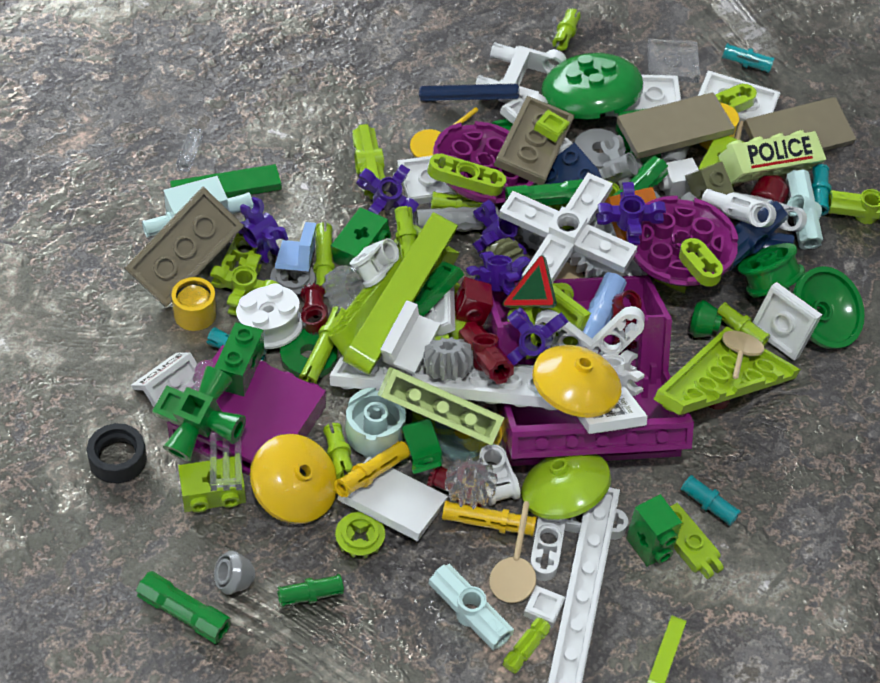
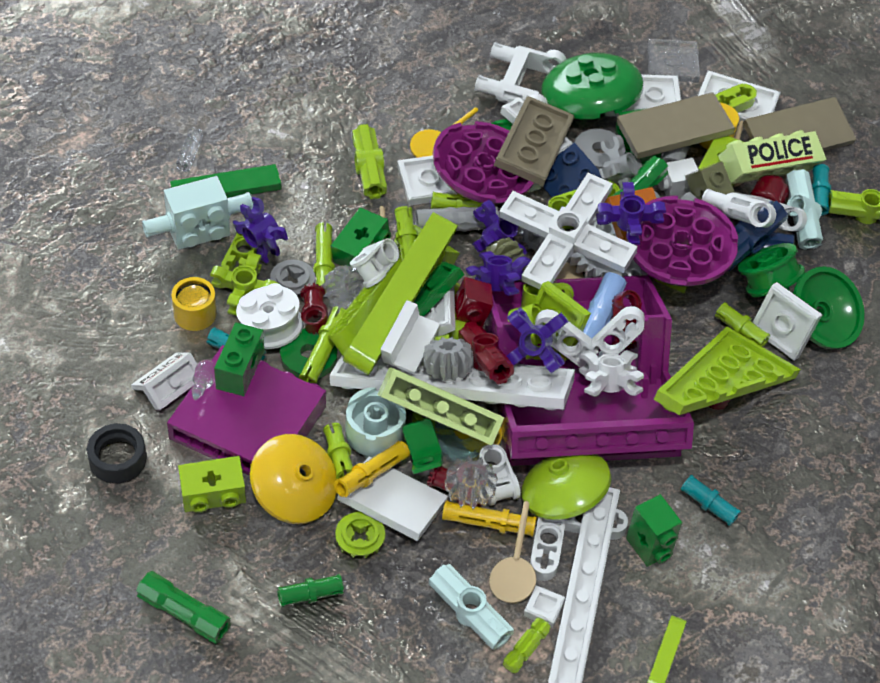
dark tan tile [124,186,244,307] -> none
green brick [152,366,246,461] -> none
clear tile [210,433,242,491] -> none
light grey cone [214,550,255,594] -> none
light blue panel [275,222,316,272] -> none
dark purple pin [356,164,419,215] -> none
dark blue axle [419,83,520,101] -> none
lime beam [427,154,506,196] -> none
piece [503,255,557,308] -> none
green axle [505,179,584,206] -> none
yellow dish [532,345,622,418] -> none
lime tile [533,110,570,143] -> none
lime pin [552,8,581,51] -> none
white tile [578,386,647,434] -> none
lime hinge [670,502,724,579] -> none
lime beam [679,238,723,286] -> none
green cone [690,300,723,338] -> none
teal pin [722,43,774,73] -> none
tan piece [722,331,764,379] -> none

